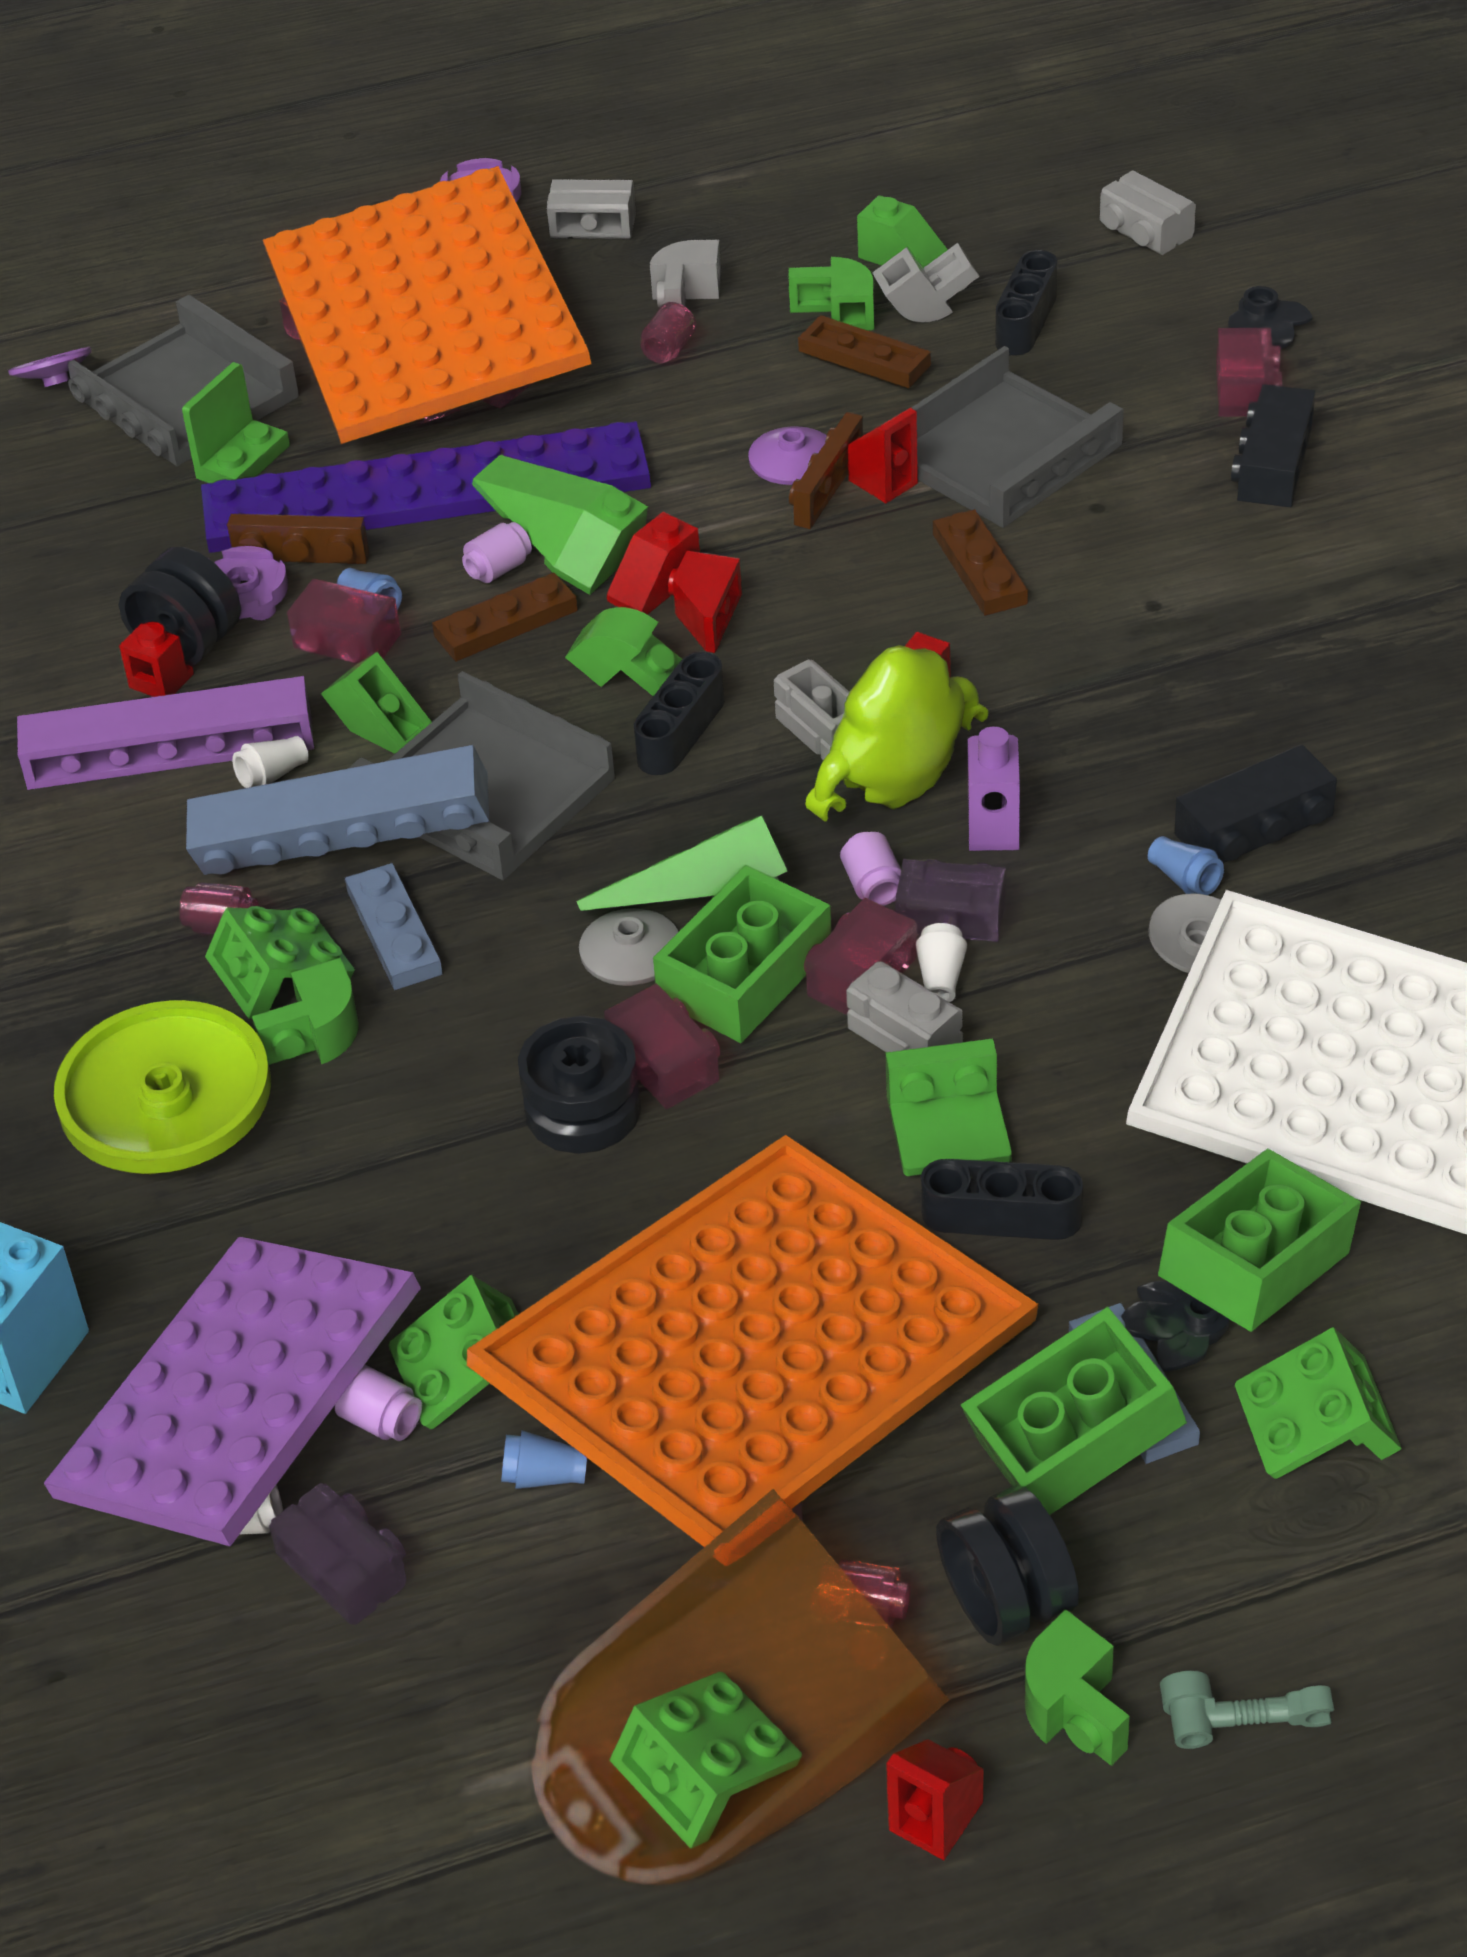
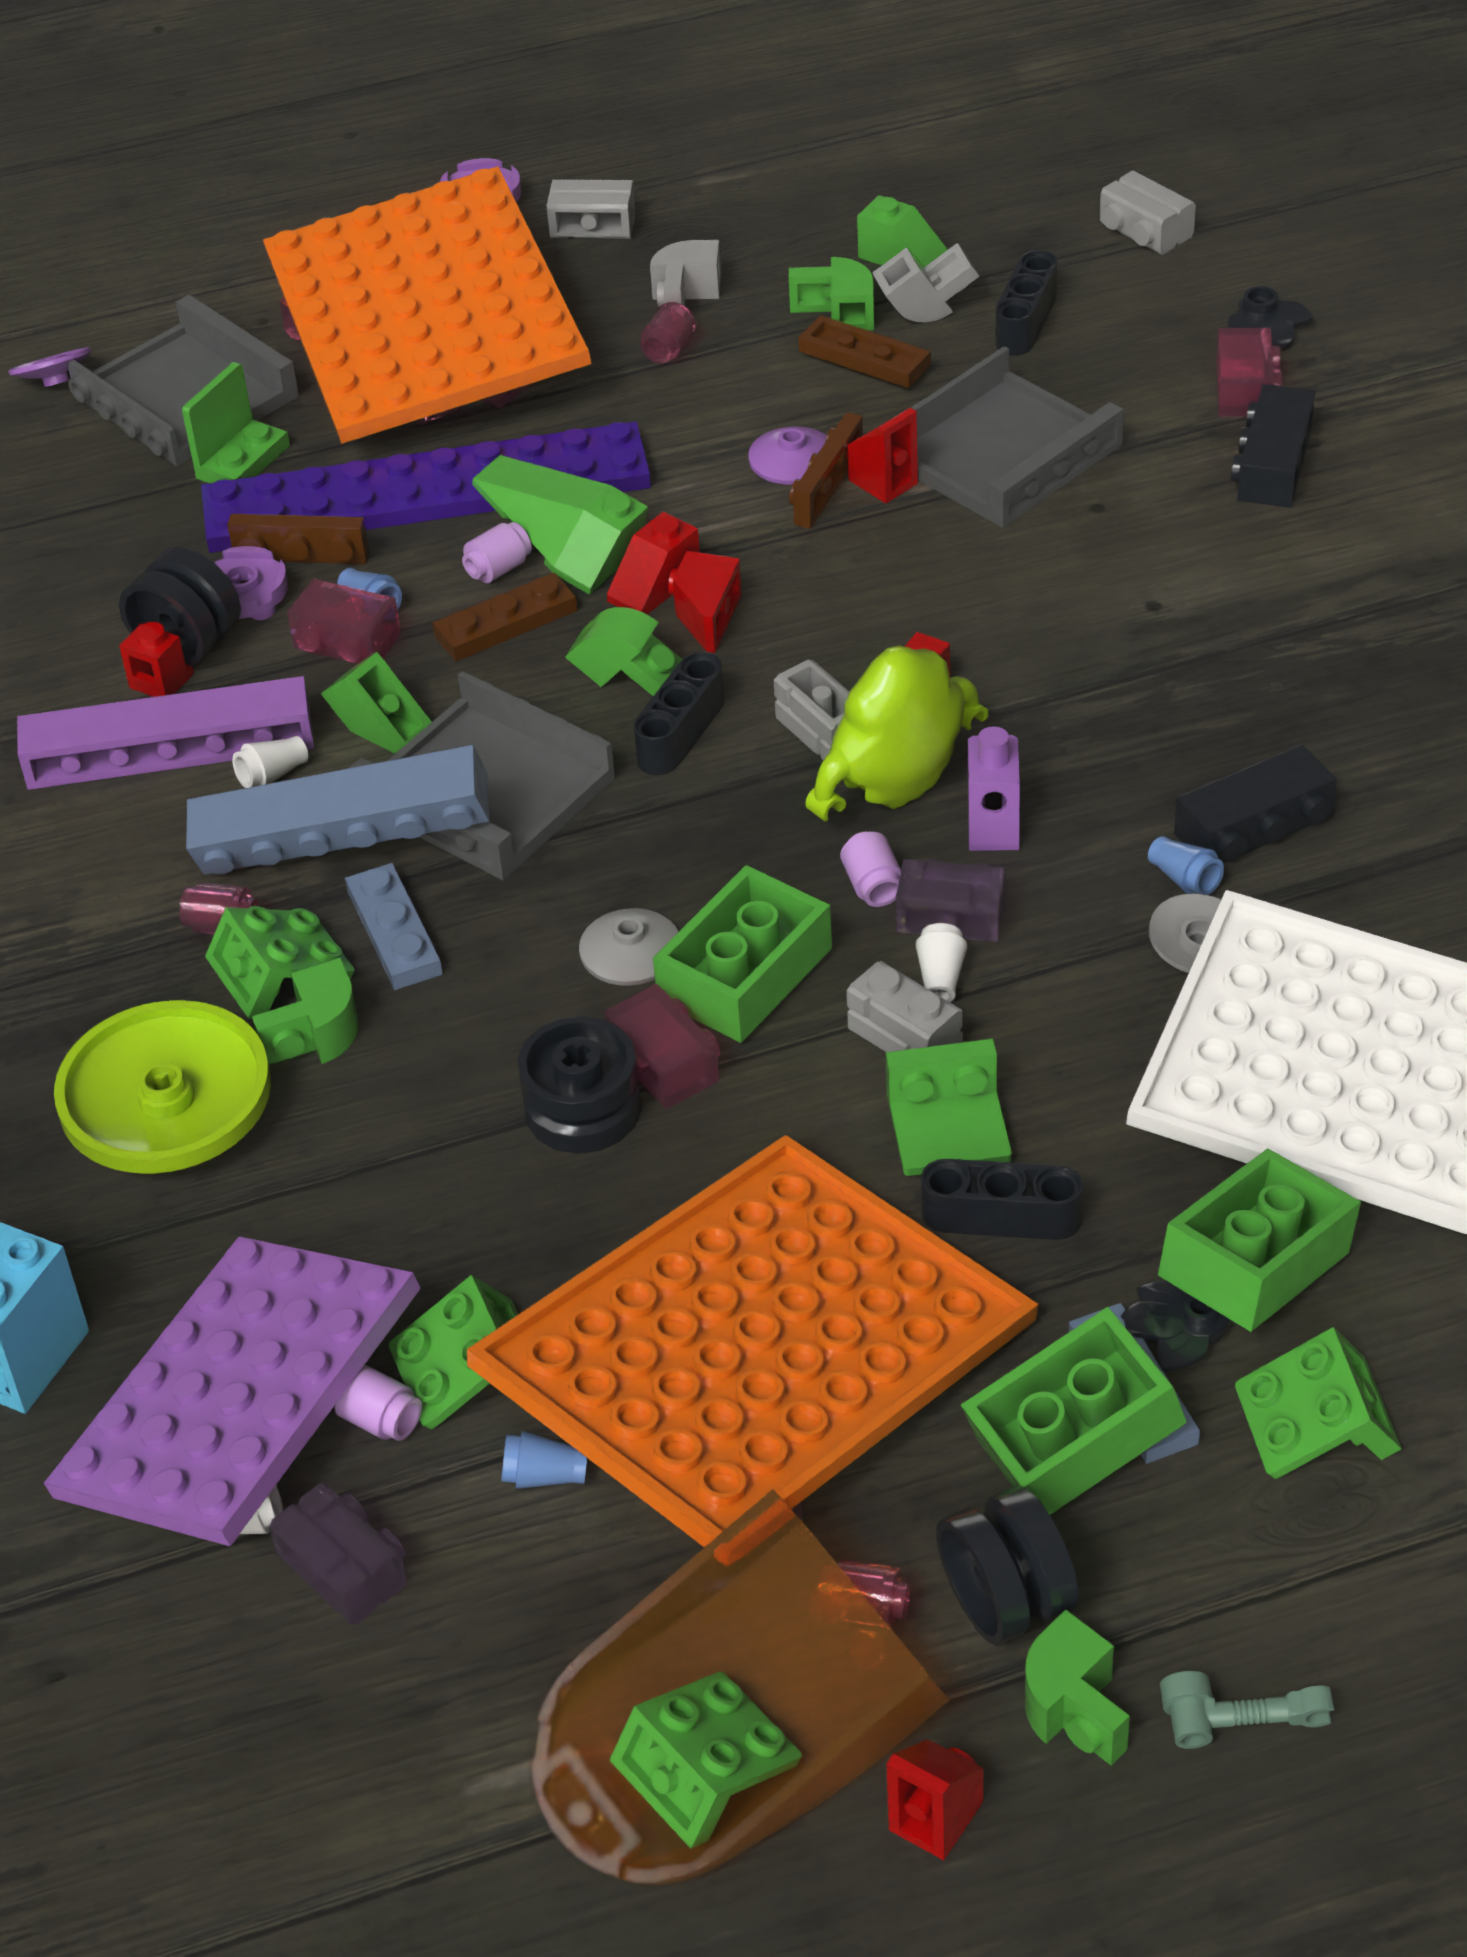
wedge [576,816,787,911] -> none
clear pink brick [804,898,917,1015] -> none
reddish brown plate [933,509,1028,616] -> none

